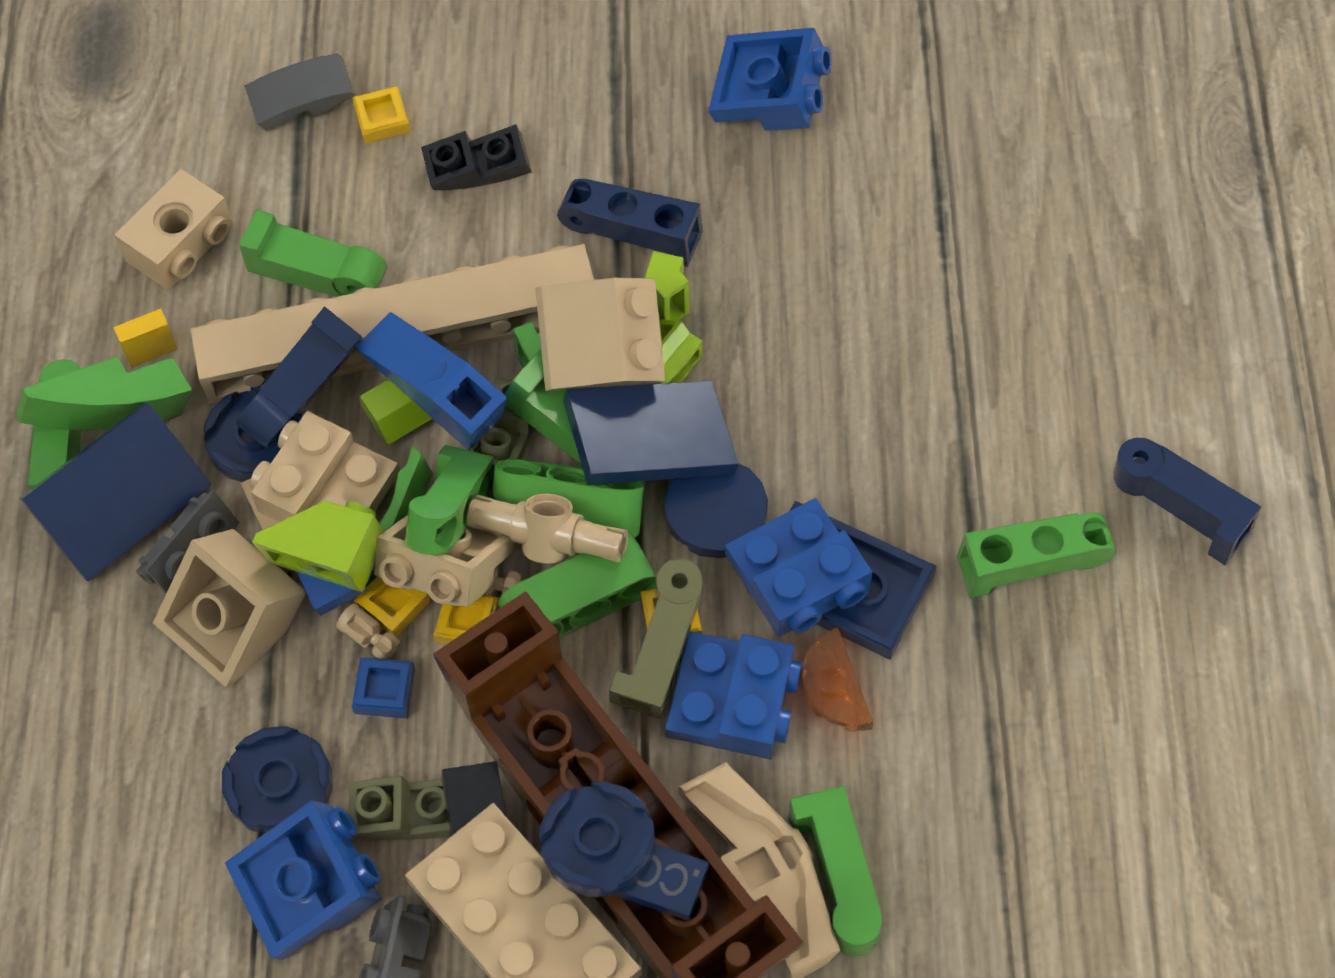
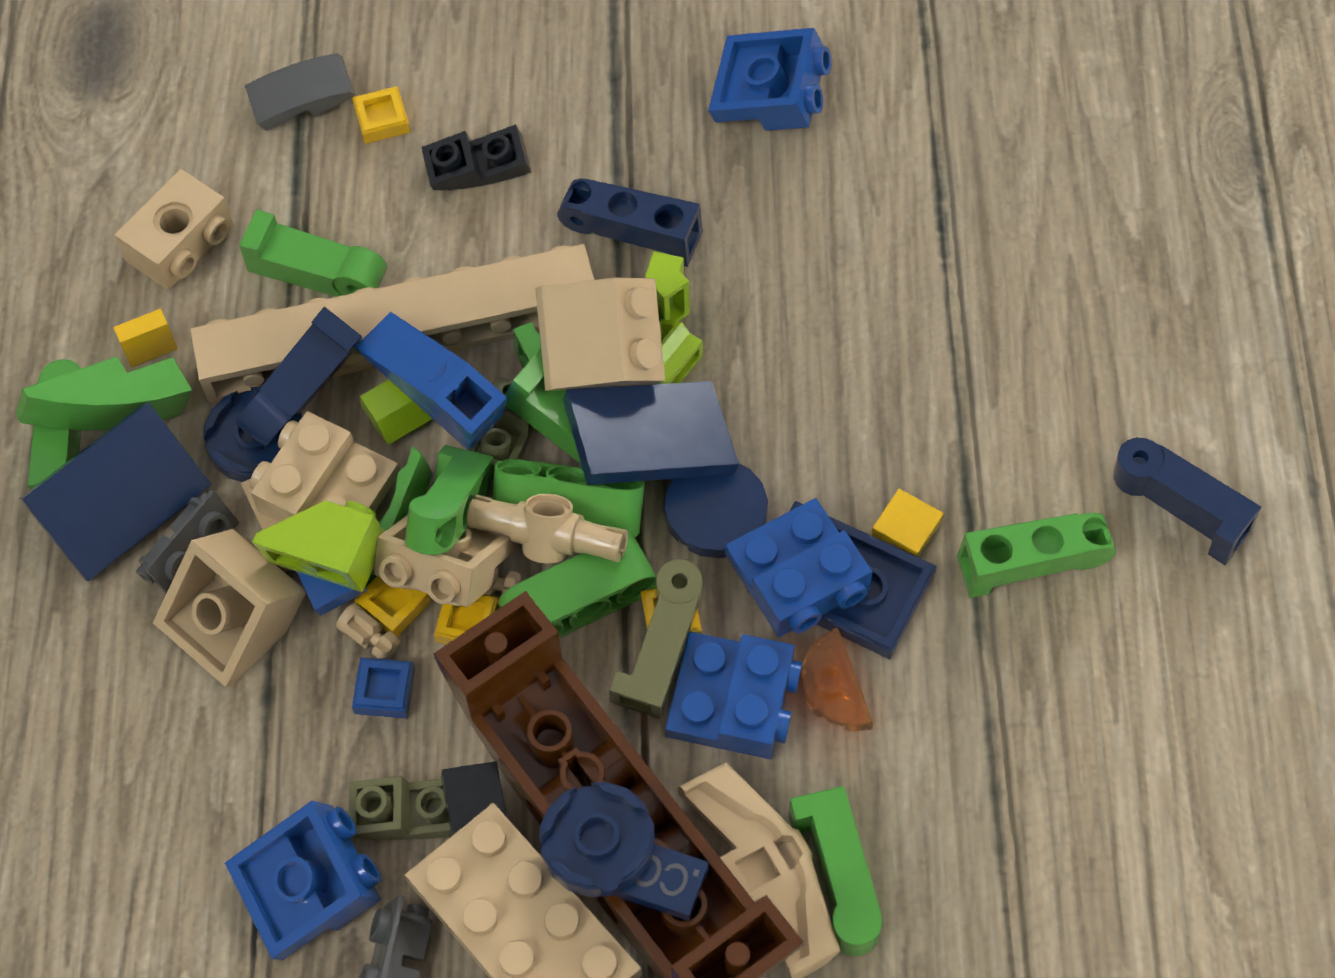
dark blue tile [222,726,333,834] -> none
none -> yellow tile [871,488,944,557]

